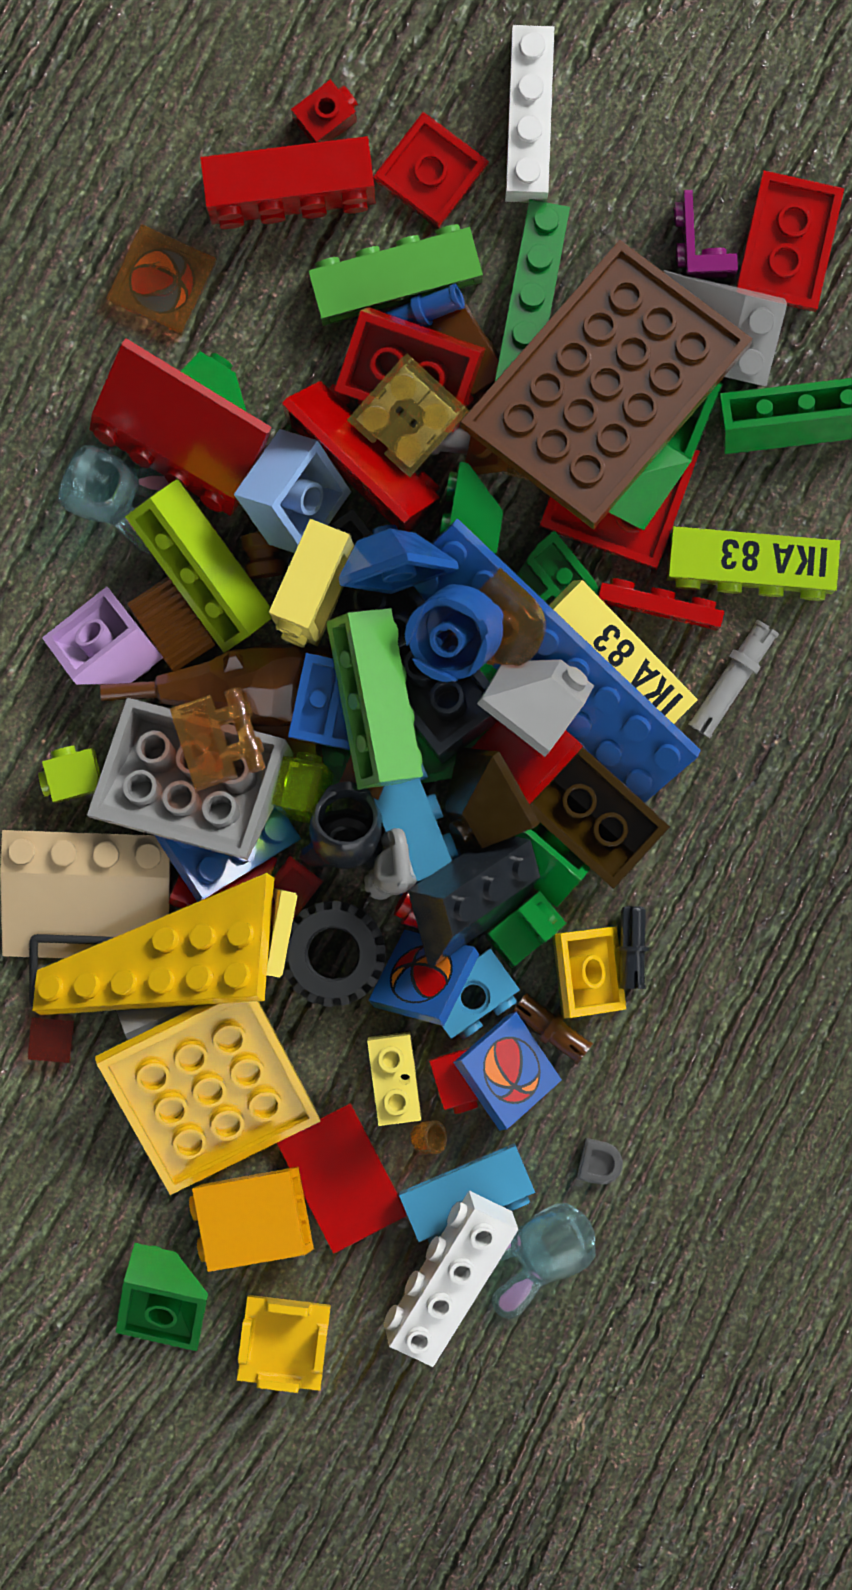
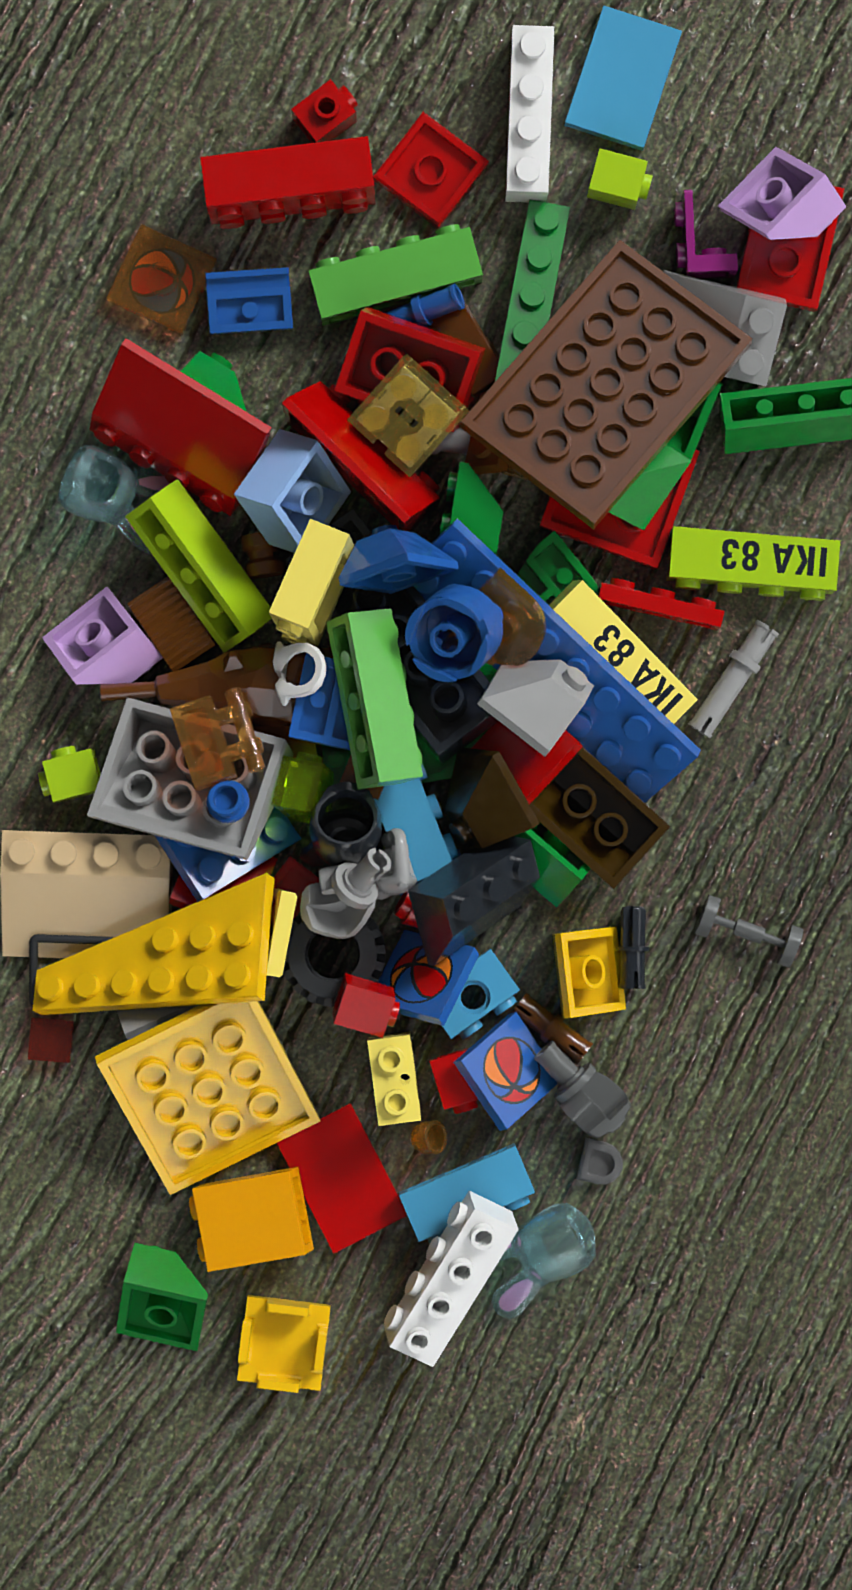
green brick [485,891,567,968] -> none
none -> blue plate [205,267,293,335]
none -> blue plate [206,780,250,823]
none -> white piece [273,641,327,706]
none -> light grey piece [300,848,391,939]
none -> red brick [332,973,400,1038]
none -> dark grey piece [534,1040,631,1138]
none -> dark azure tile [564,5,682,151]
none -> lime brick [587,148,653,210]
none -> dark grey wheel [694,894,804,968]
none -> lavender slope [718,147,846,240]

